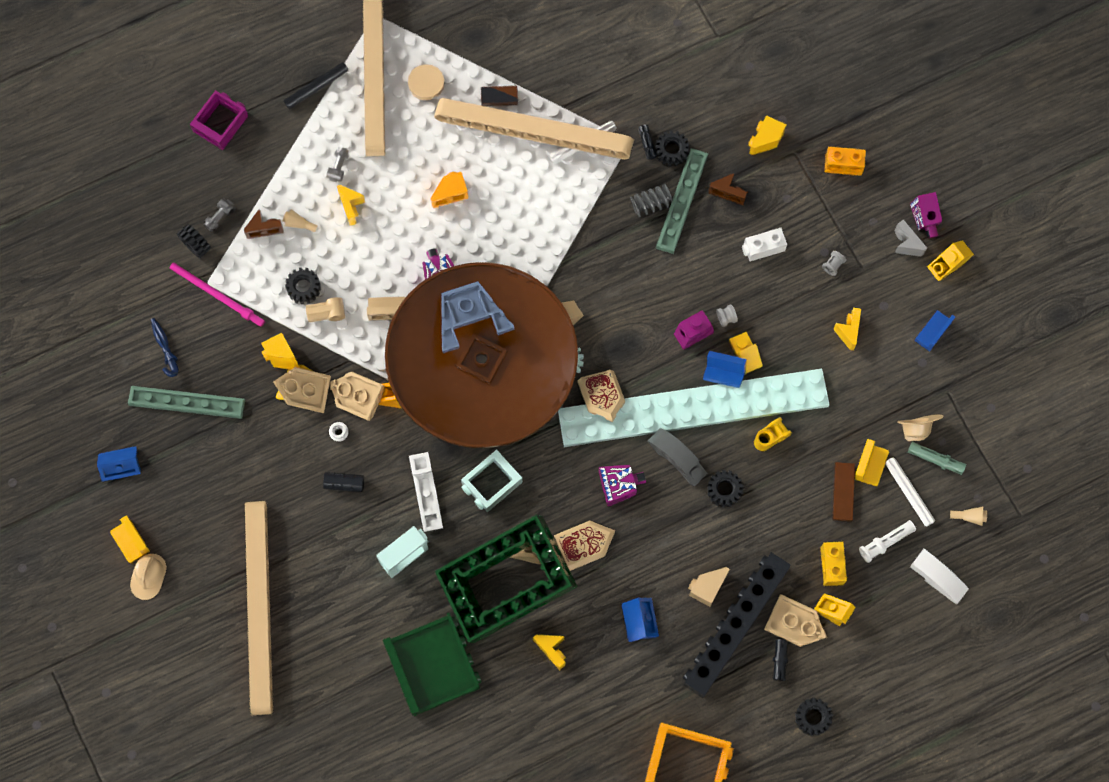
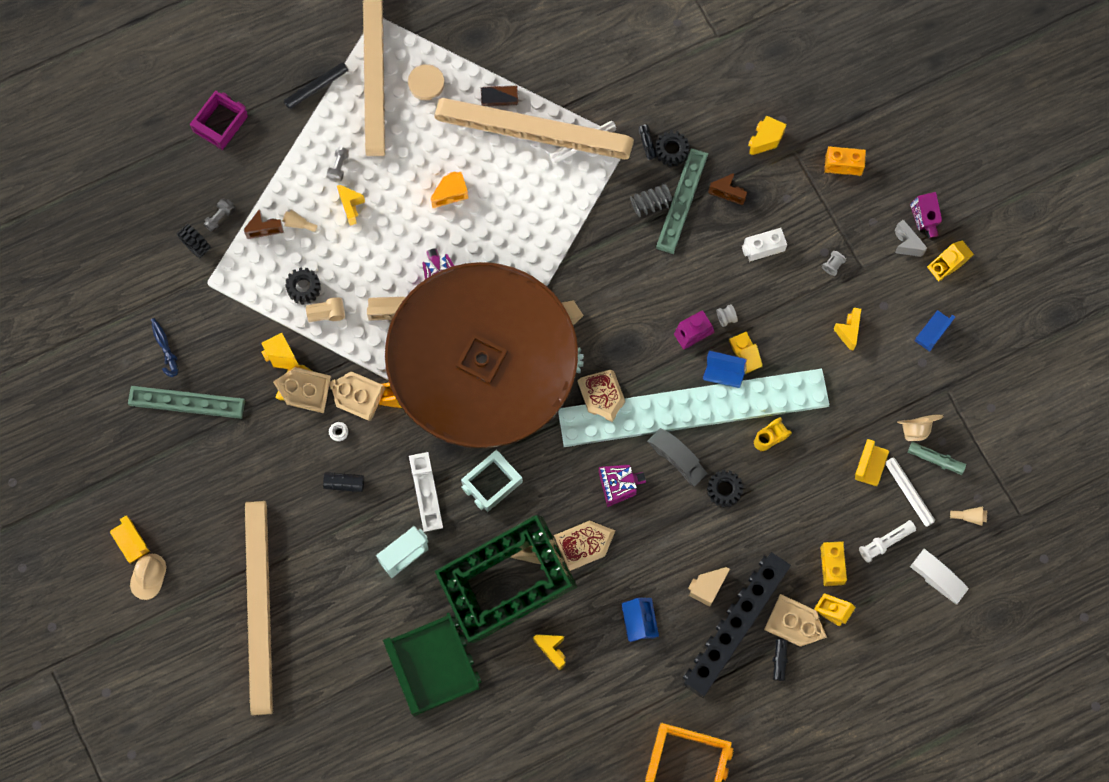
blue panel [97,446,141,482] -> none
dark pink bar [170,262,265,327] -> none
sand blue wing [441,281,514,353] -> none
black tyre [795,698,833,736] -> none
reddish brown tile [832,462,855,522] -> none

